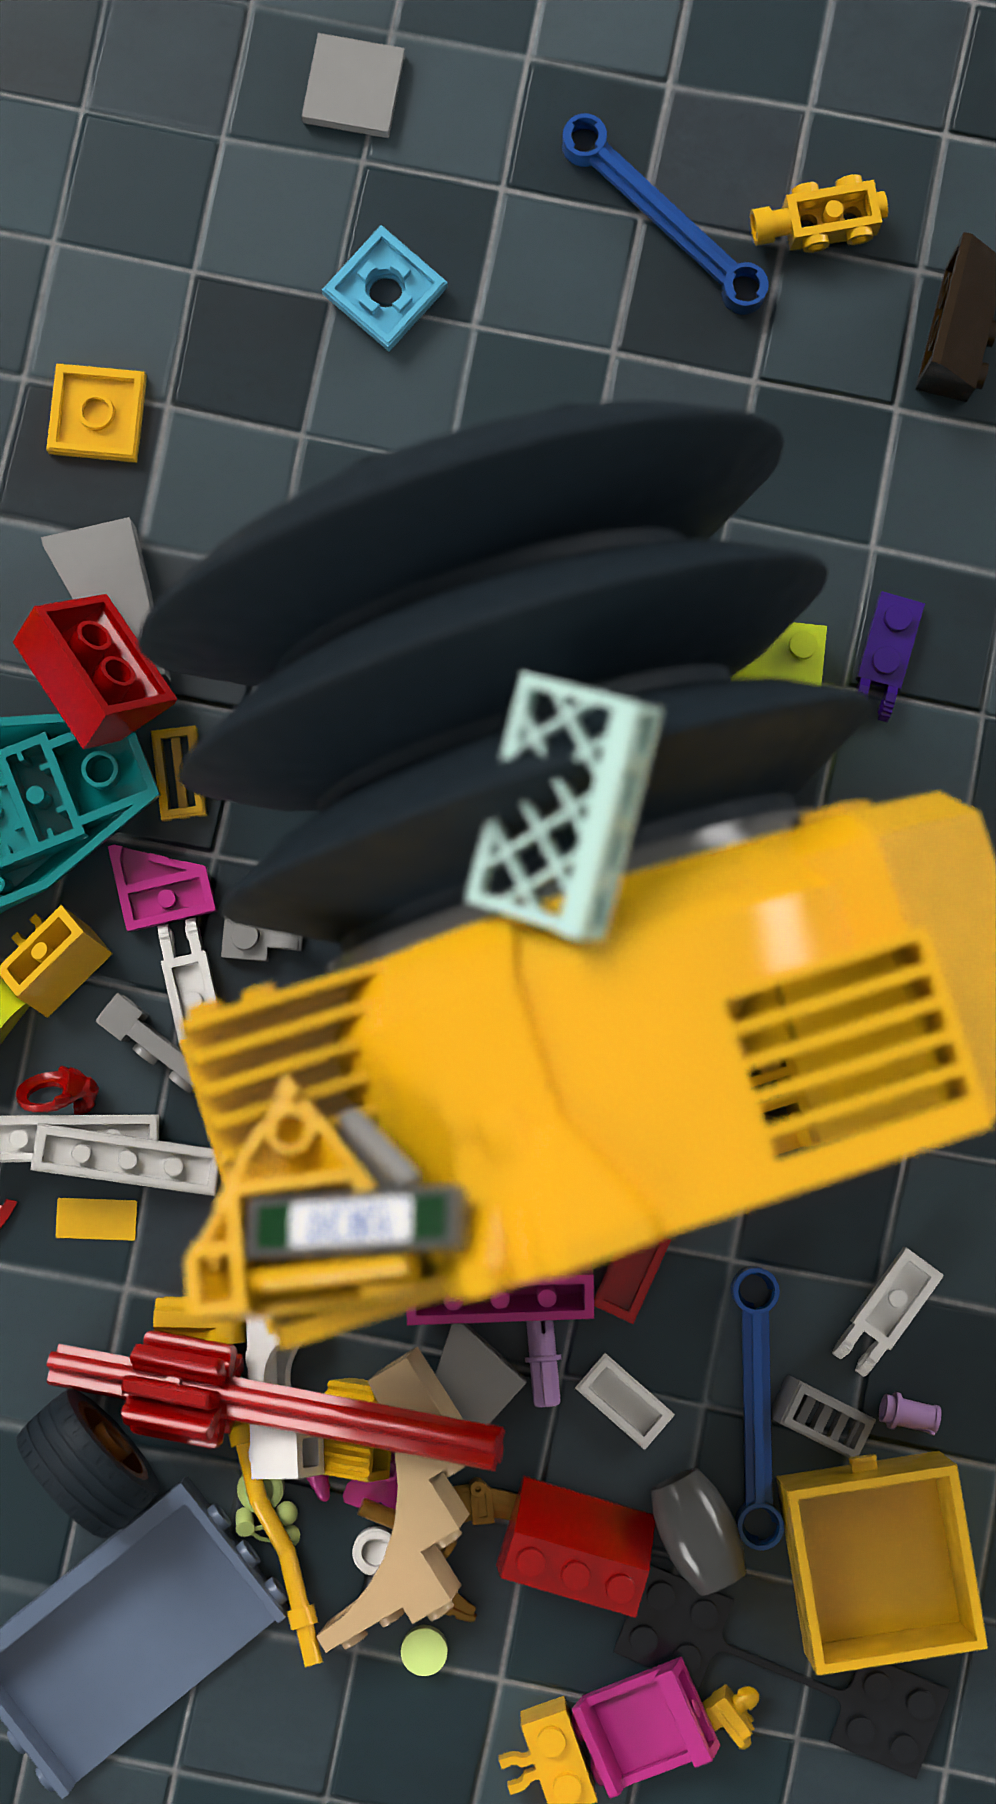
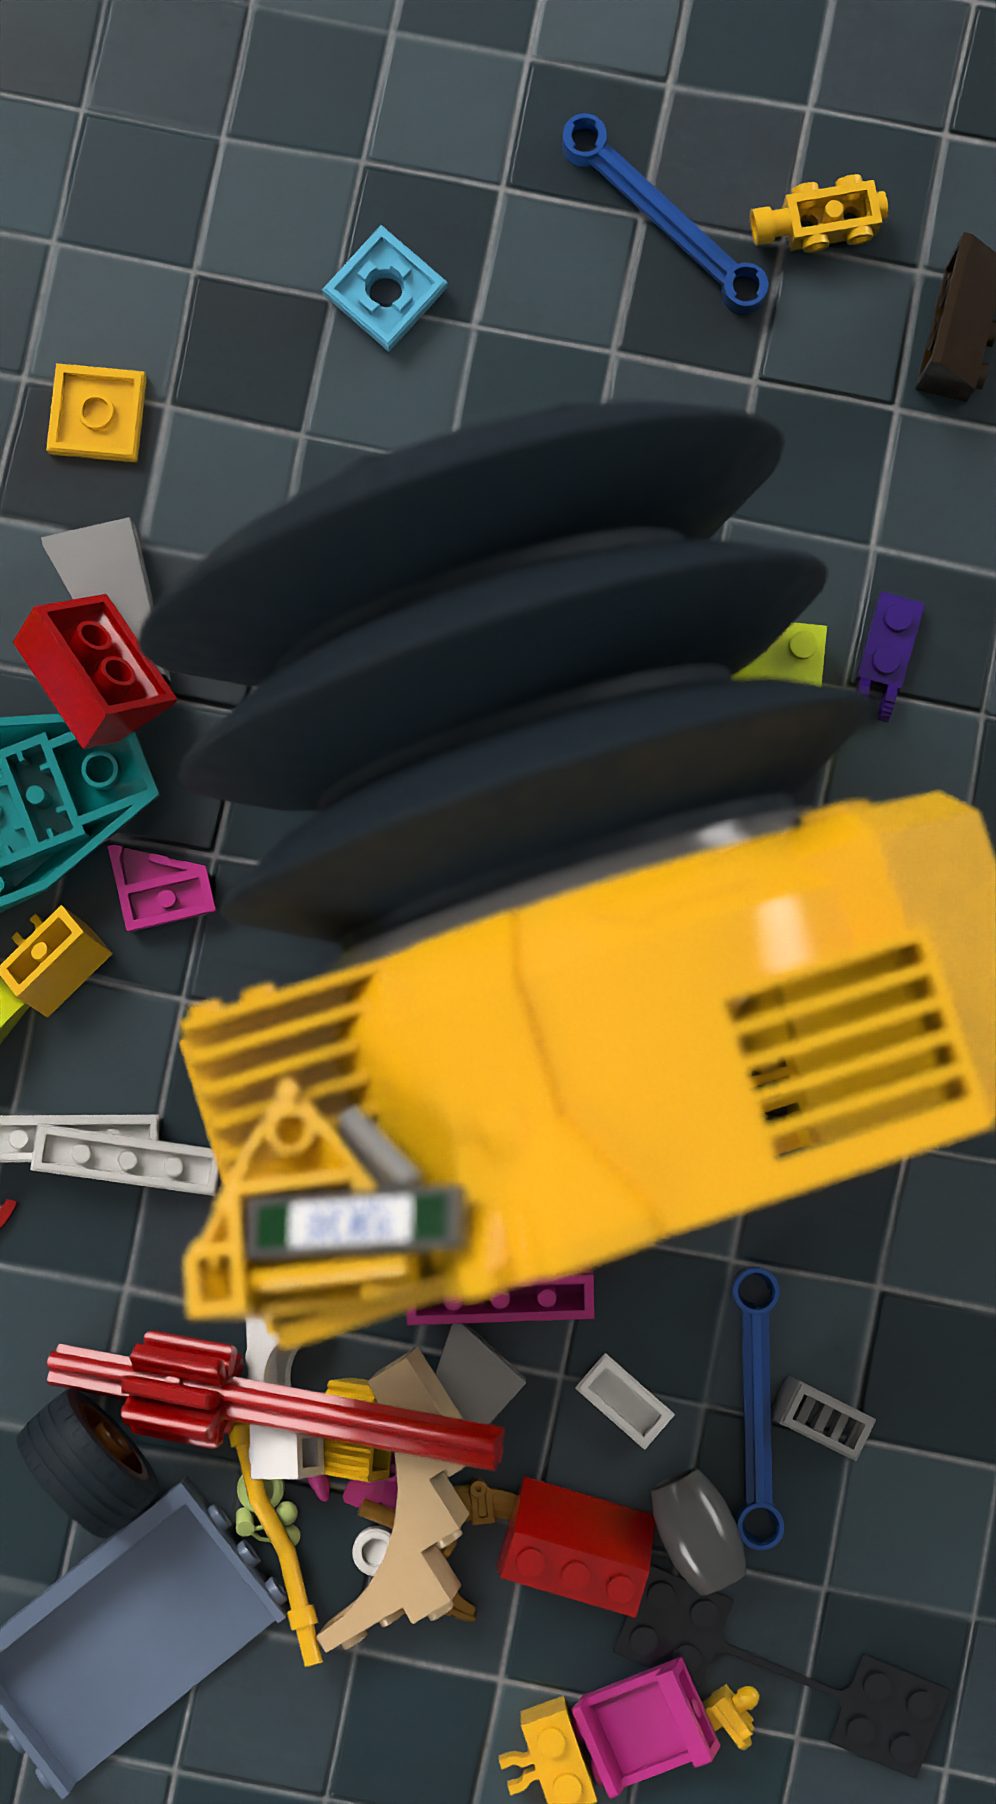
red piece [16,1066,99,1115] -> none
yellow sticker [56,1198,137,1241] -> none
light grey plate [96,993,194,1093] -> none
yellow tile [151,725,208,822] -> none
yellow piece [153,1296,246,1344] -> none
white hinge [157,917,218,1045] -> none
light grey plate [221,918,303,962] -> none
light grey tile [302,33,405,138] -> none
yellowish green tile [401,1625,448,1676] -> none
light aqua fence [465,672,664,940] -> none
lavender axle [525,1320,561,1407] -> none
red tile [594,1236,671,1324] -> none
yellow container [776,1451,988,1676] -> none
white hinge [832,1247,944,1377] -> none
lavender pin [879,1392,941,1435] -> none

